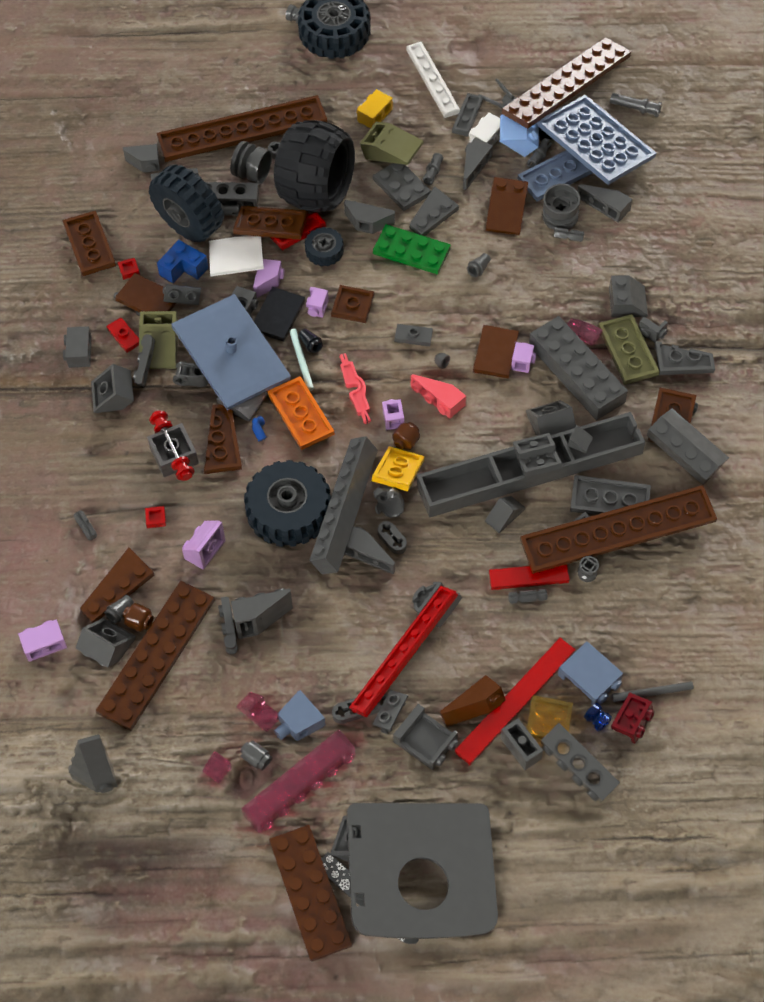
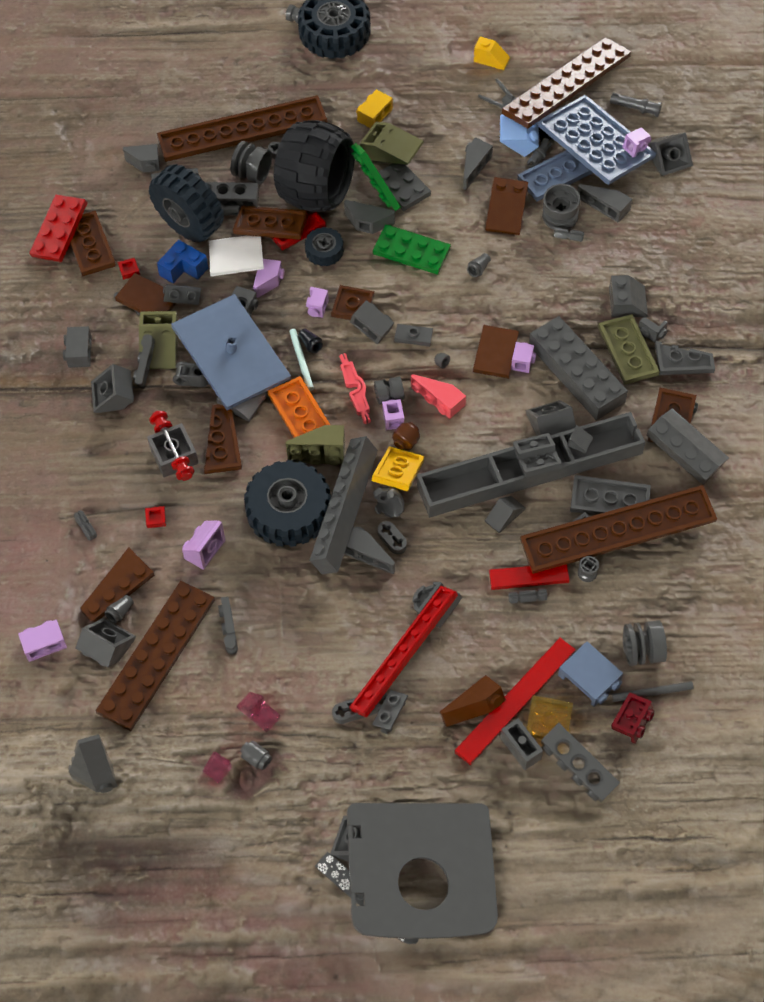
red plate [106,317,139,353] -> none
reddish brown head [122,603,154,632] -> none
dark grey slope [231,588,293,639] -> none
clear pink brick [241,729,355,833] -> none
blue arm [252,416,267,442] -> none
black tile [254,287,305,342] -> none
reddish brown plate [269,825,352,962] -> none
sand blue torso [274,690,326,741] -> none
dark grey panel [393,704,459,770] -> none
white tile [406,41,460,118] -> none
dark grey wing [410,186,459,236] -> none
dark grey pin [423,153,444,185] -> none
dark grey tile [452,93,483,137] -> none
white brick [469,113,500,145] -> none
clear pink slope [567,318,603,346] -> none
clear blue wheel [583,703,612,732] -> none
none -> red plate [29,194,88,262]
none -> olive slope [286,425,345,466]
none -> green plate [350,143,401,211]
none -> dark grey brick [350,300,394,345]
none -> dark grey wheel [374,376,404,405]
none -> yellow slope [474,36,510,70]
none -> lavender brick [622,128,651,158]
none -> dark grey wheel [622,620,667,666]
none -> dark grey slope [648,132,693,176]

